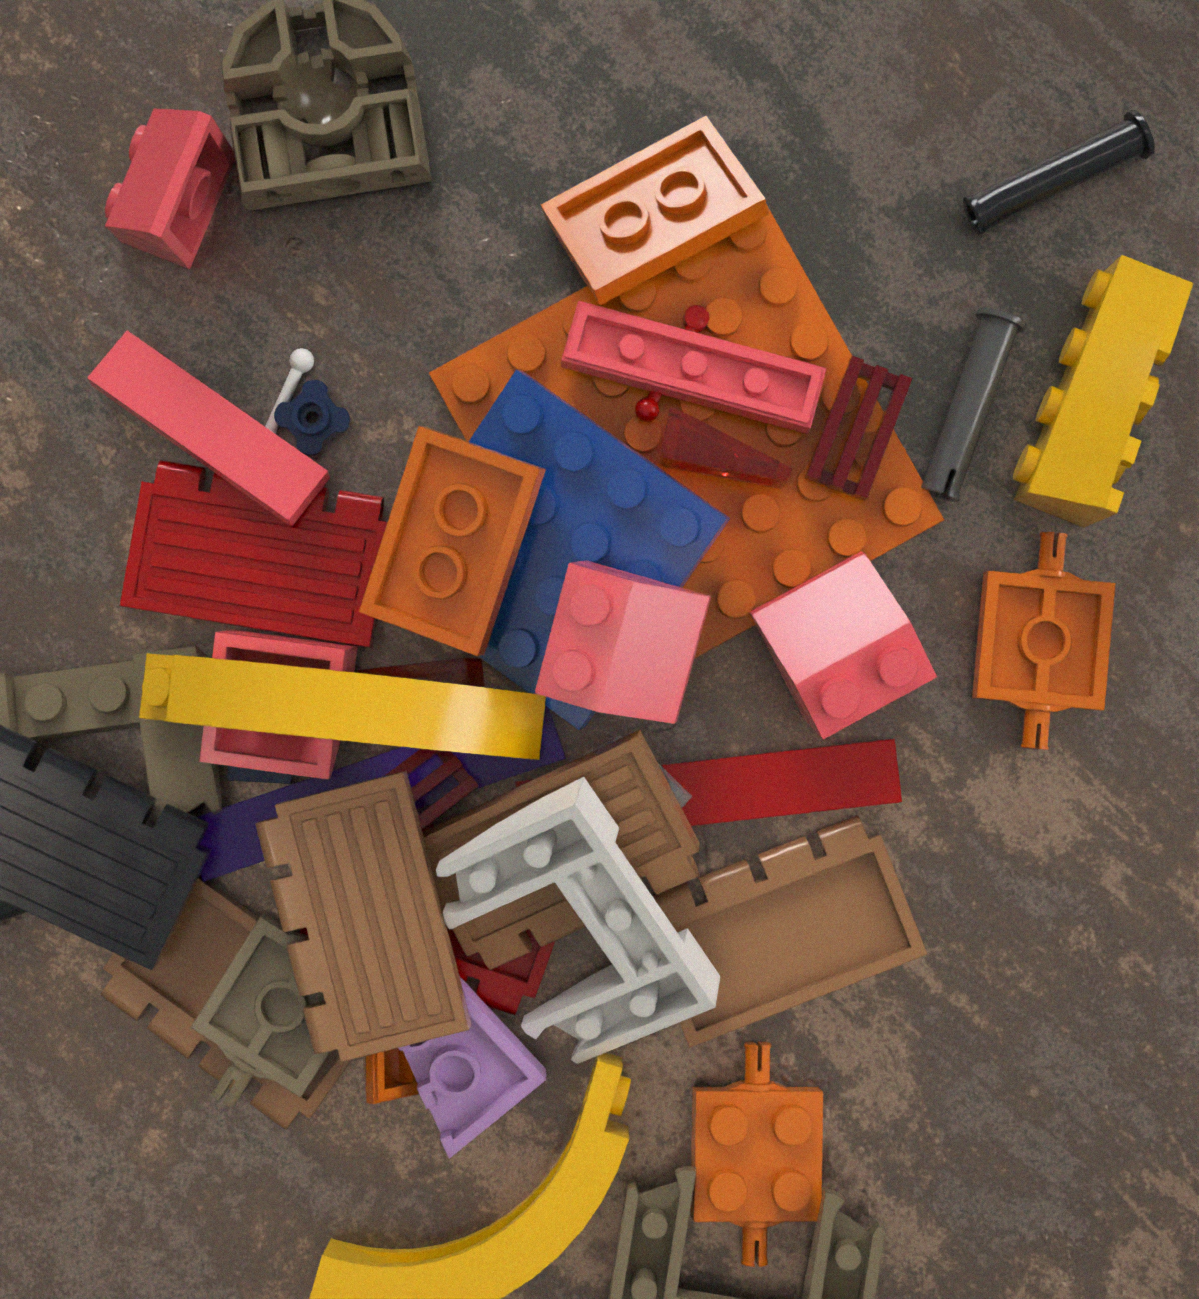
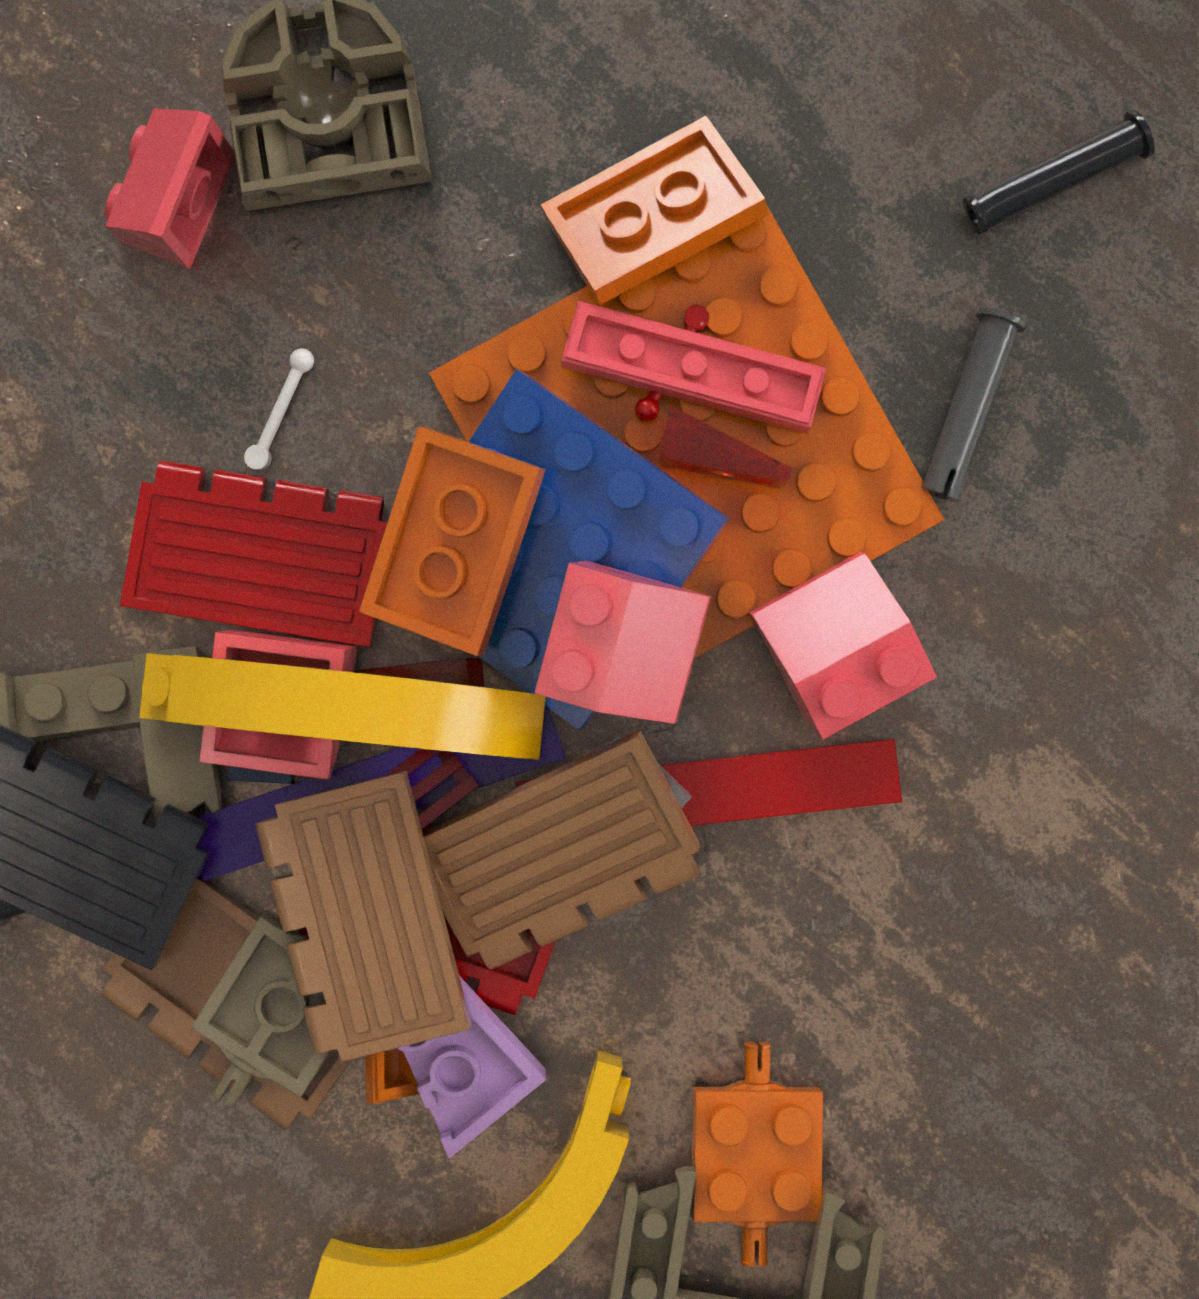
coral tile [87,330,330,527] -> none
dark blue plate [274,380,351,456] -> none
white wedge [436,777,720,1064] -> none
medium nougat hinge [652,815,928,1048] -> none
dark red tile [805,356,913,501] -> none
orange plate [972,532,1116,750] -> none
yellow wedge [1013,255,1194,528] -> none

